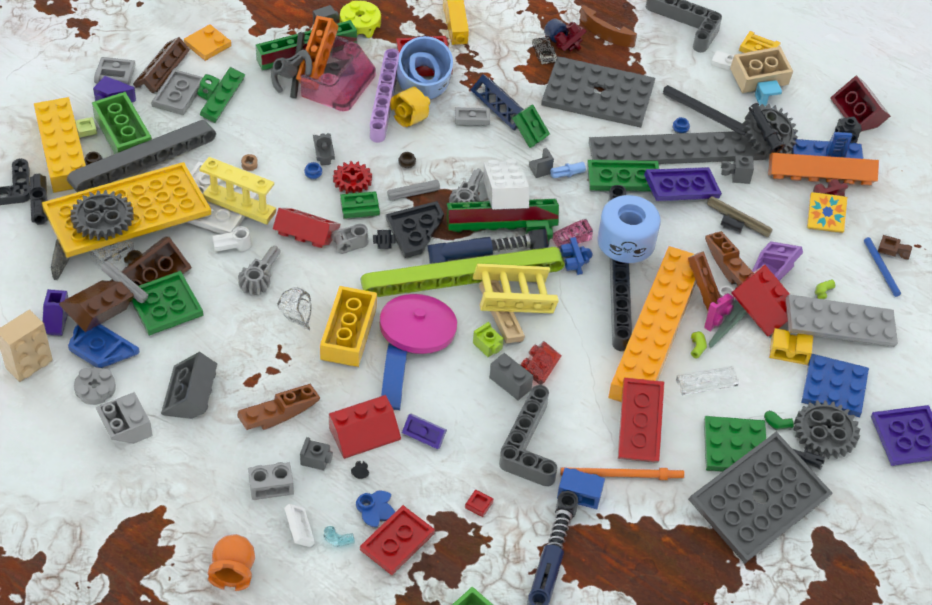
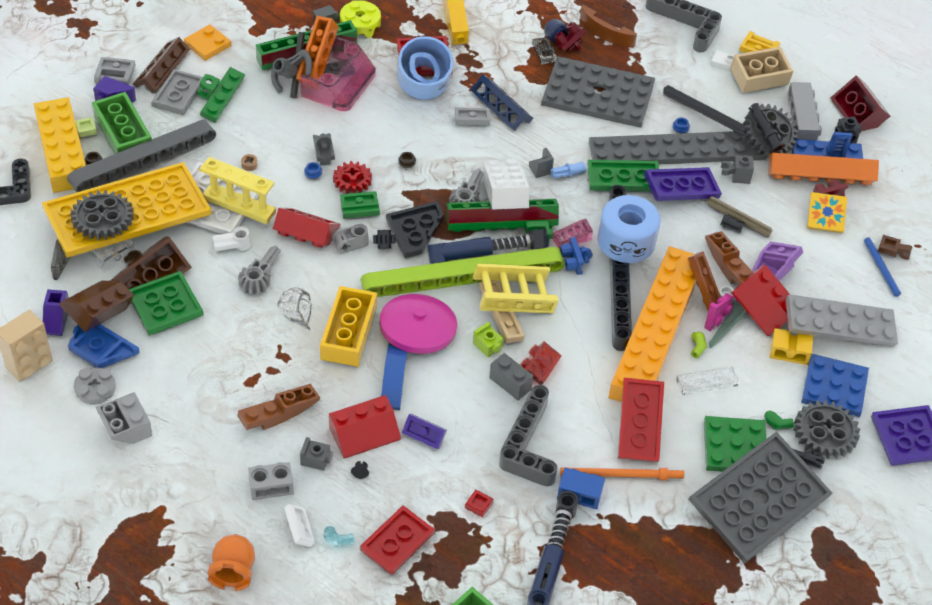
black piece [29,173,48,225] -> none
light grey axle [101,261,148,303] -> none
dark grey slope [161,351,217,419] -> none
blue plate [356,490,395,528] -> none
lavender beam [370,49,400,143] -> none
light grey axle [387,180,440,200] -> none
yellow brick [390,86,430,127] -> none
green plate [512,104,550,148] -> none
medium azure panel [755,80,782,106] -> none
lime arm [815,279,836,299] -> none
none -> light grey brick [787,82,822,140]

